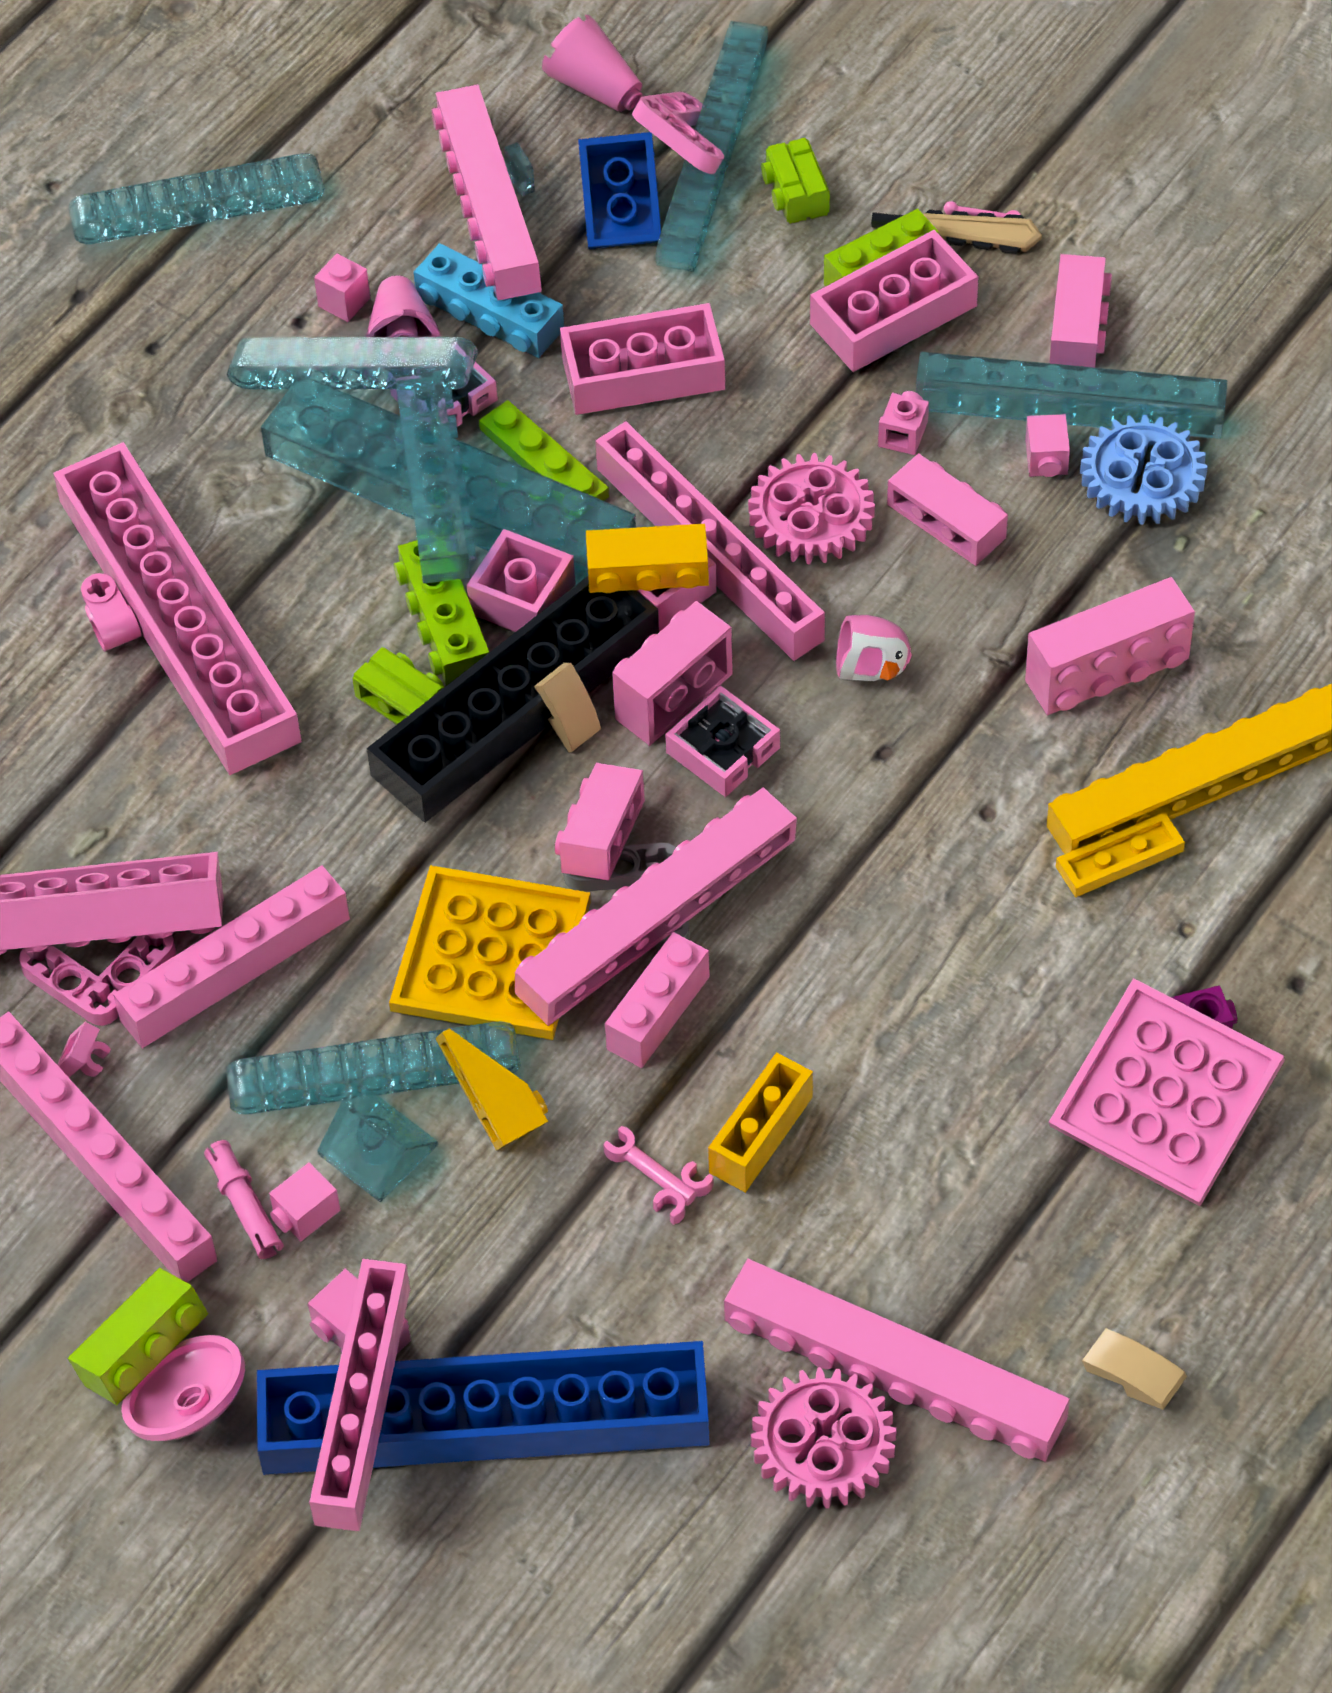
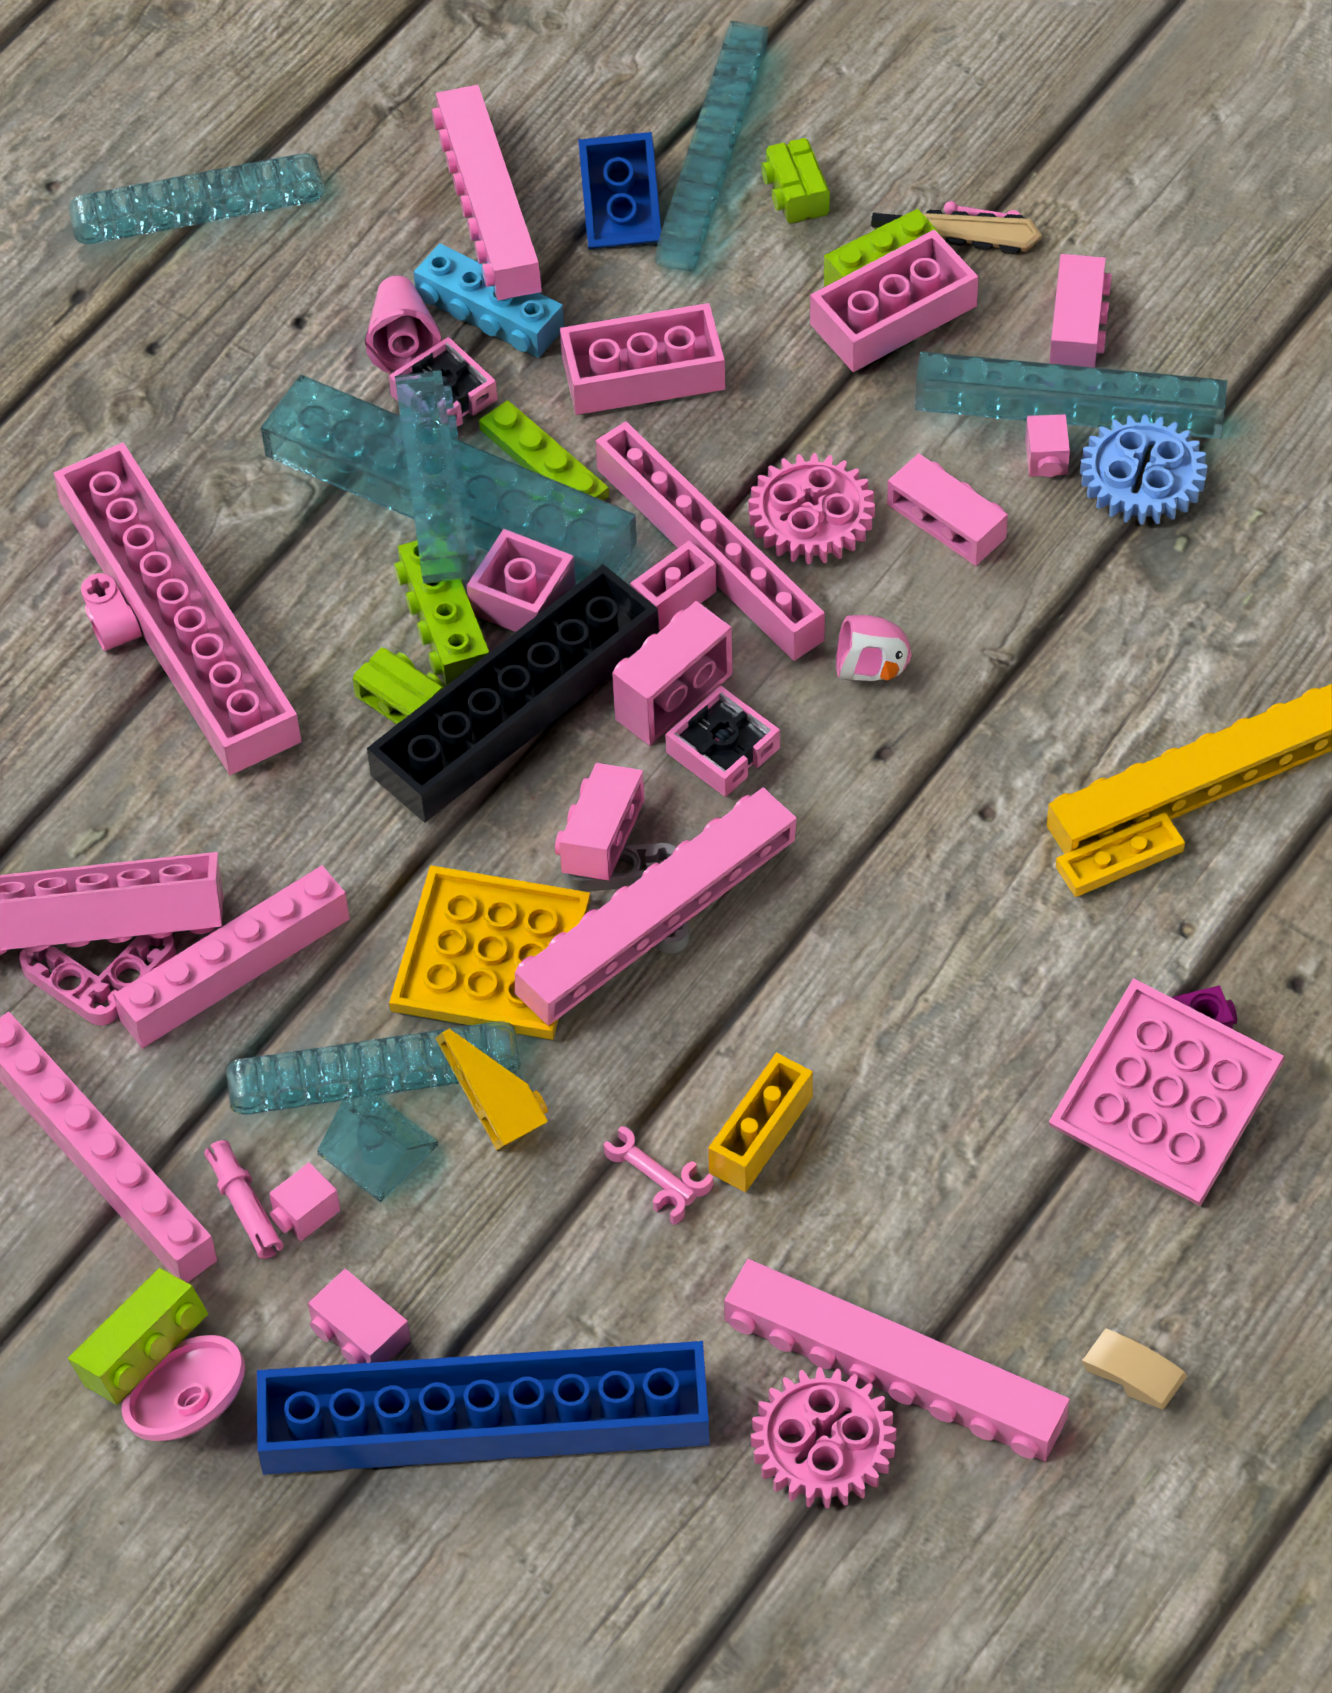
bright pink tile [57,1021,111,1077] -> none
clear light blue beam [227,337,478,389] -> none
bright pink brick [309,1259,410,1531] -> none
bright pink brick [314,253,371,322] -> none
clear light blue plate [504,142,535,197] -> none
tan slope [534,663,601,752] -> none
bright pink cone [542,15,642,112] -> none
yellow brick [586,524,709,593] -> none
bright pink brick [605,932,710,1068] -> none
bright pink beam [632,92,724,174] -> none
bright pink brick [878,391,929,455] -> none
bright pink brick [1025,577,1195,716] -> none

